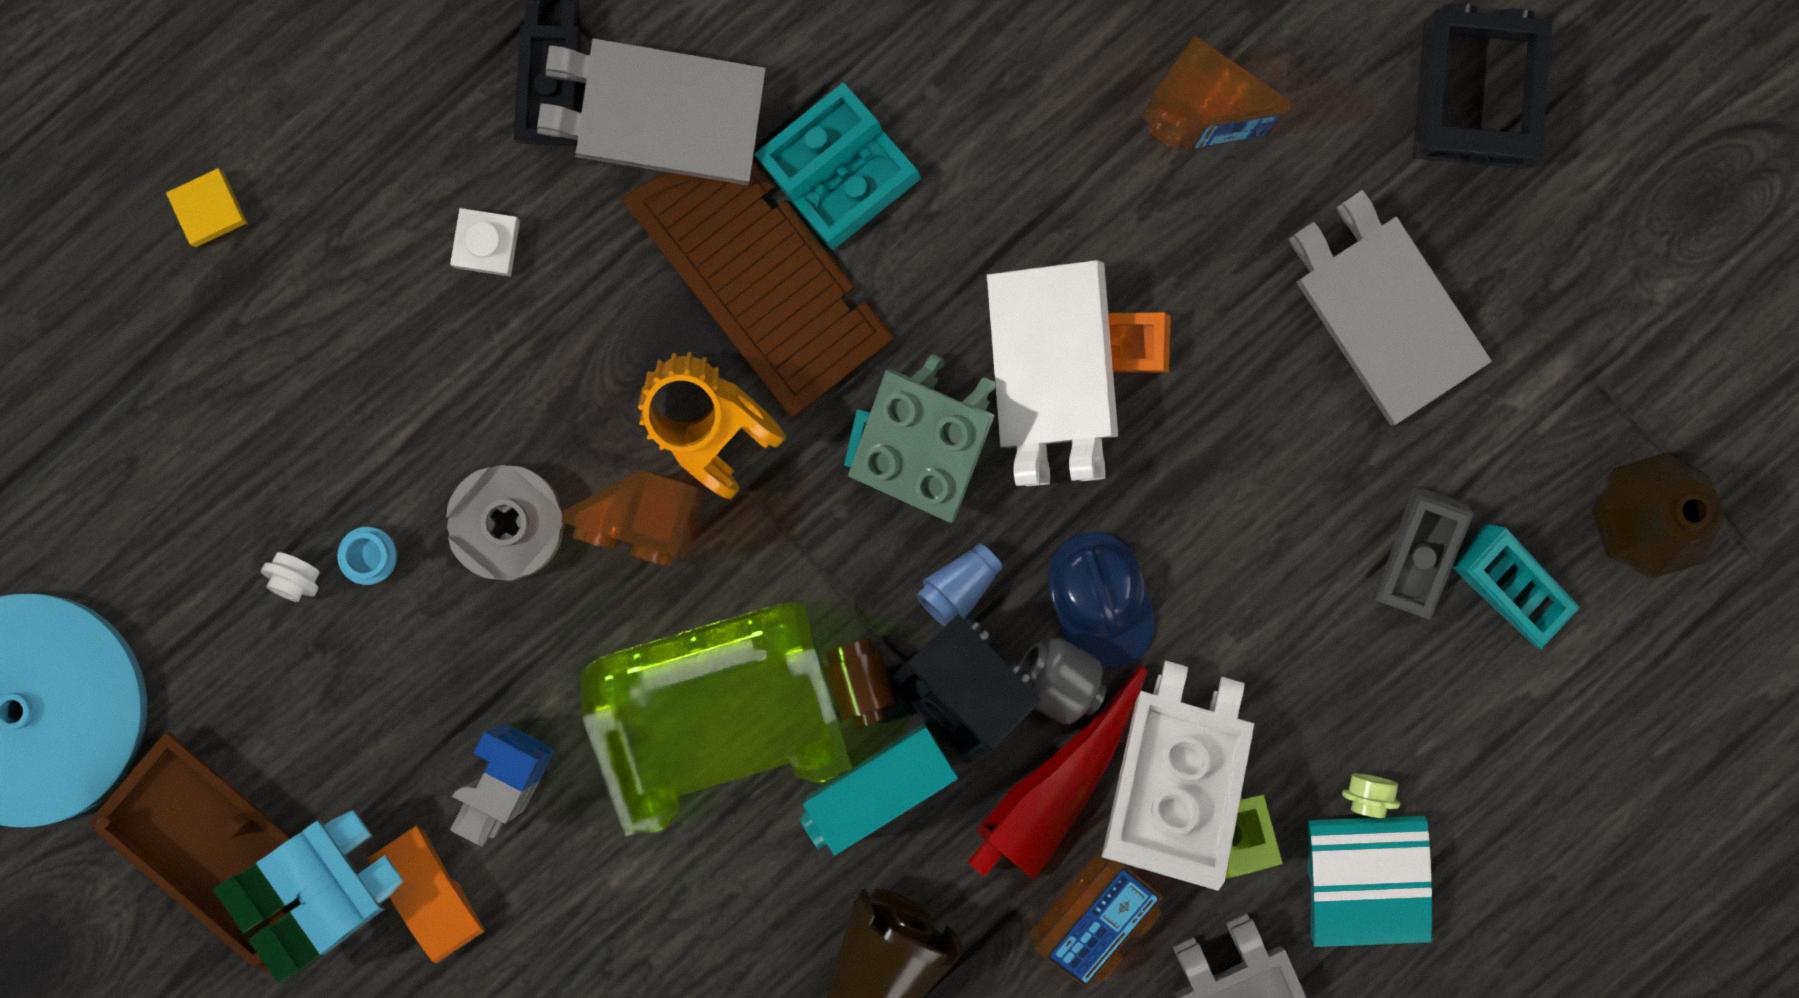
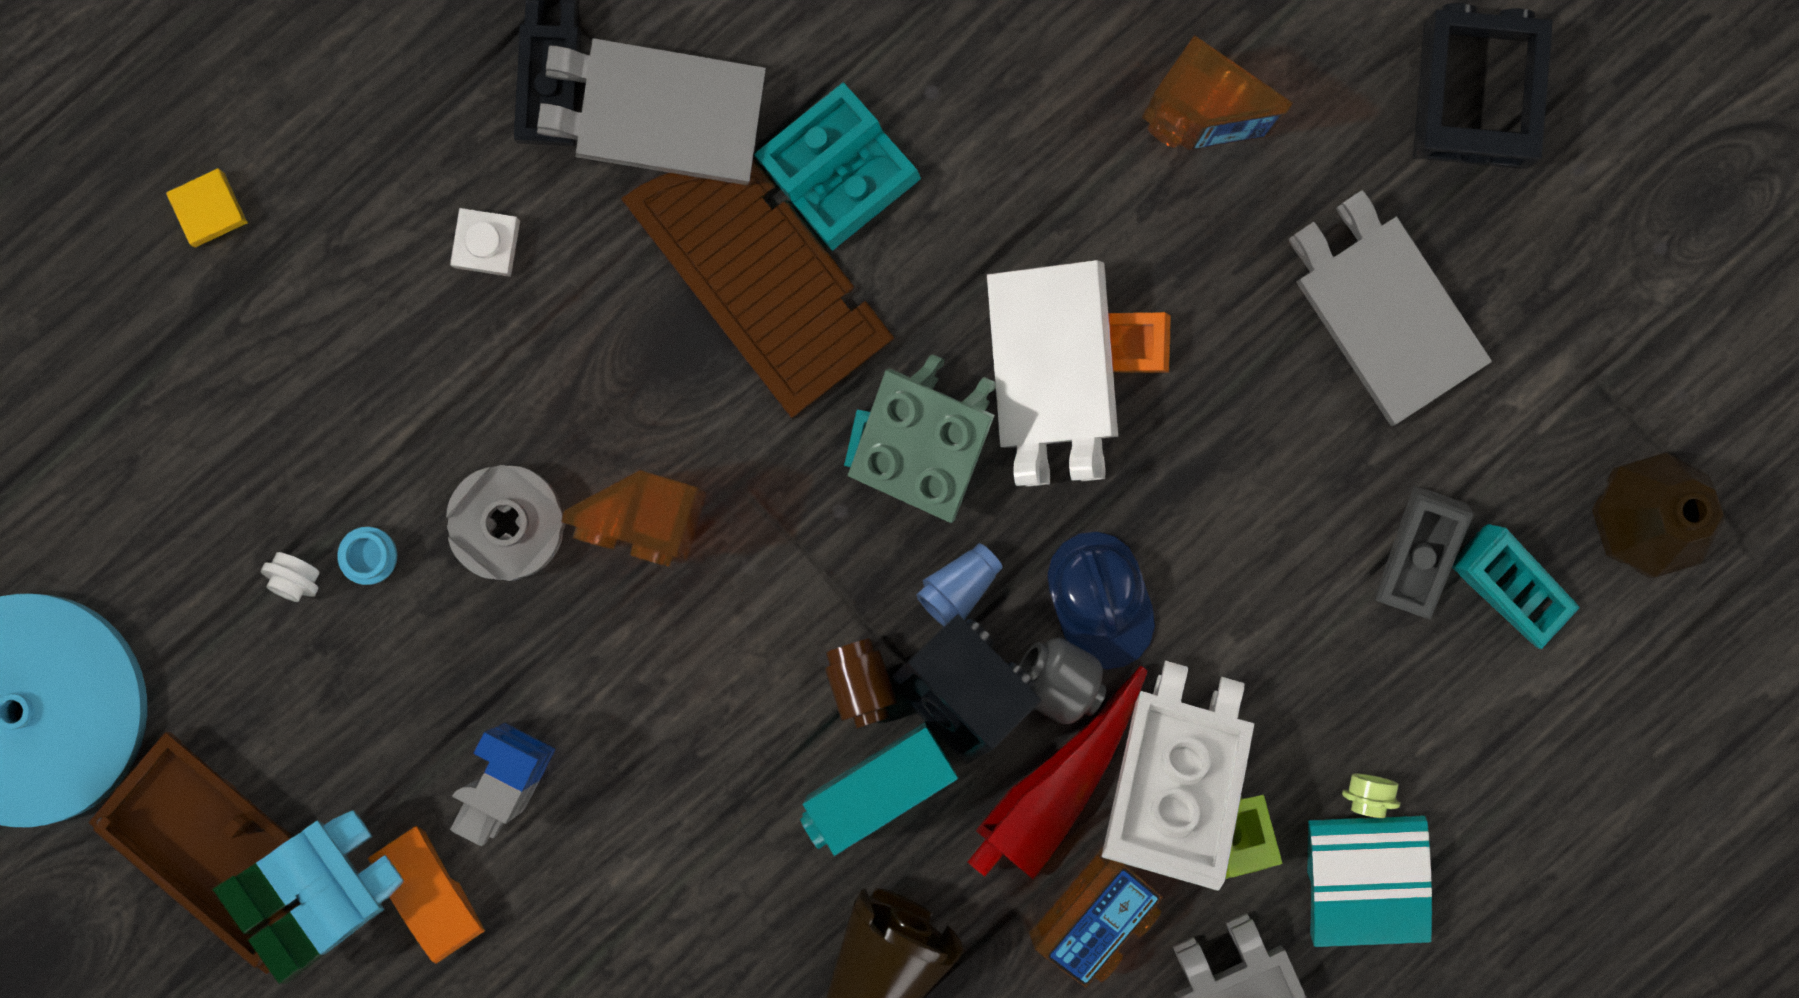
clear neon green windscreen [581,603,852,836] -> none
light orange piece [638,352,786,499] -> none

